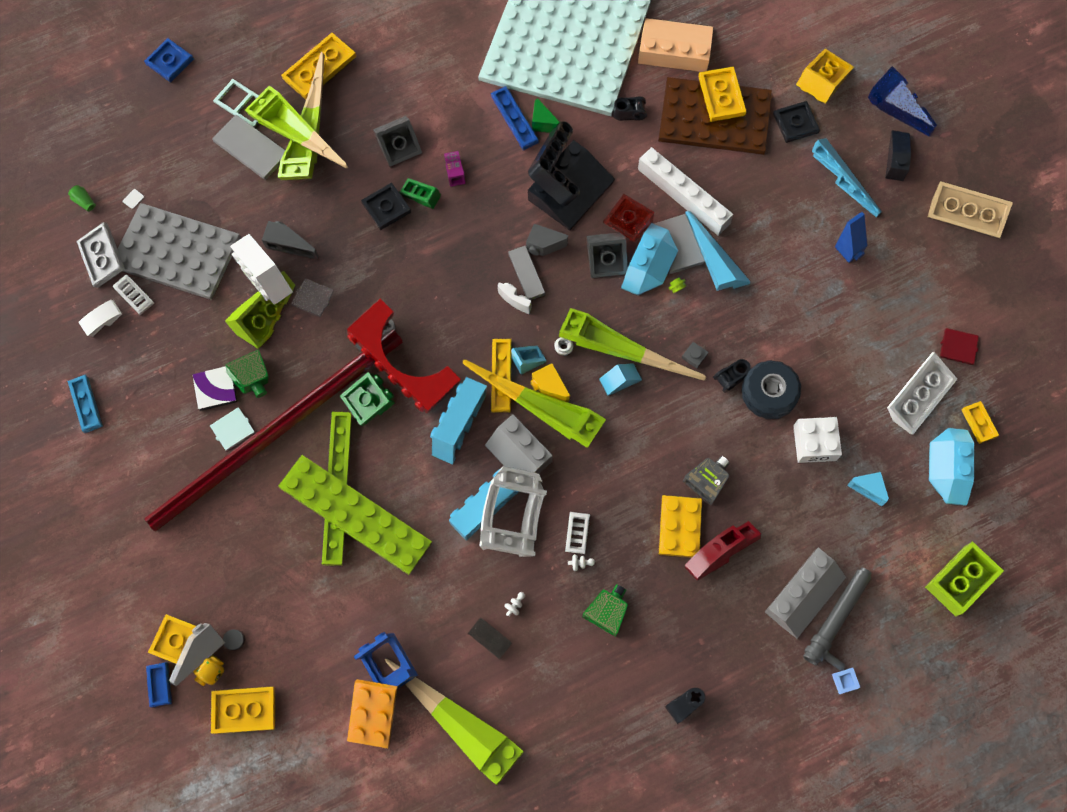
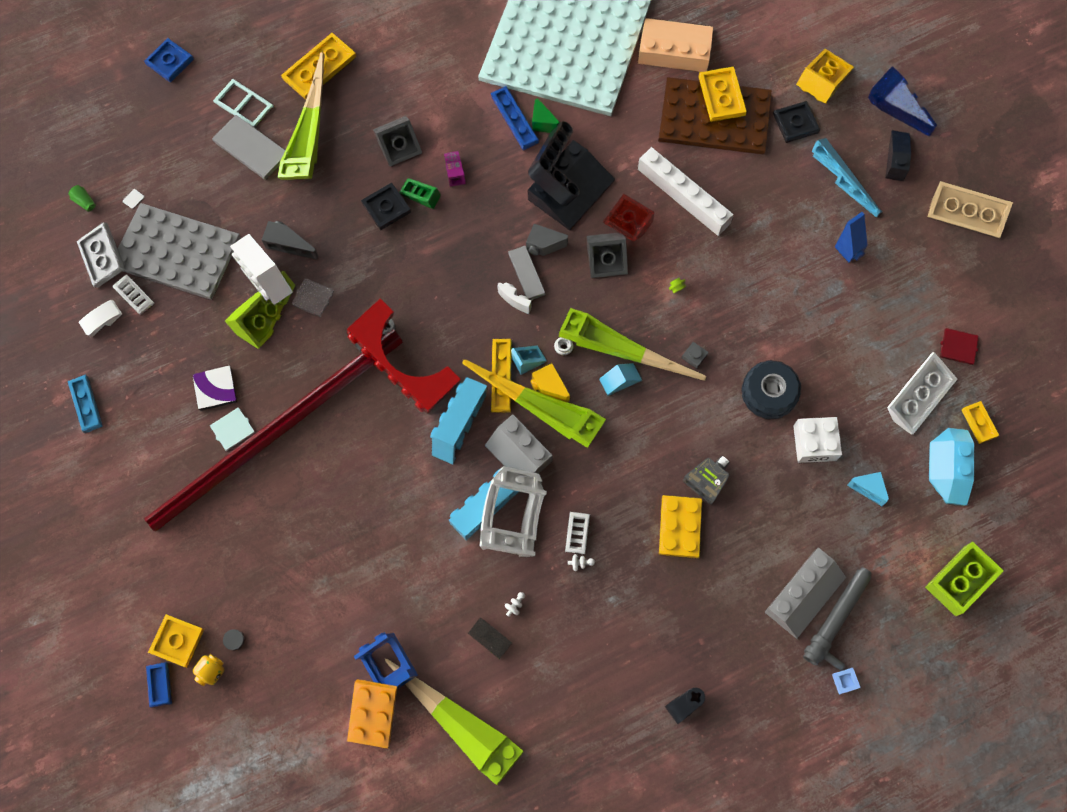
light grey slope [169,623,225,686] -> none
yellow plate [211,687,275,734] -> none
green torso [225,350,268,398] -> none
lime plate [245,86,348,168] -> none
lime plate [278,455,432,575] -> none
lime plate [322,412,352,566] -> none
plate [340,372,395,426] -> none
green torso [582,584,628,637] -> none
black piece [613,96,647,121] -> none
medium azure wedge [621,223,678,295] -> none
light grey tile [654,214,705,274] -> none
medium azure wedge [685,211,750,291] -> none
dark red slope [685,521,761,581] -> none
black piece [713,359,751,393] -> none

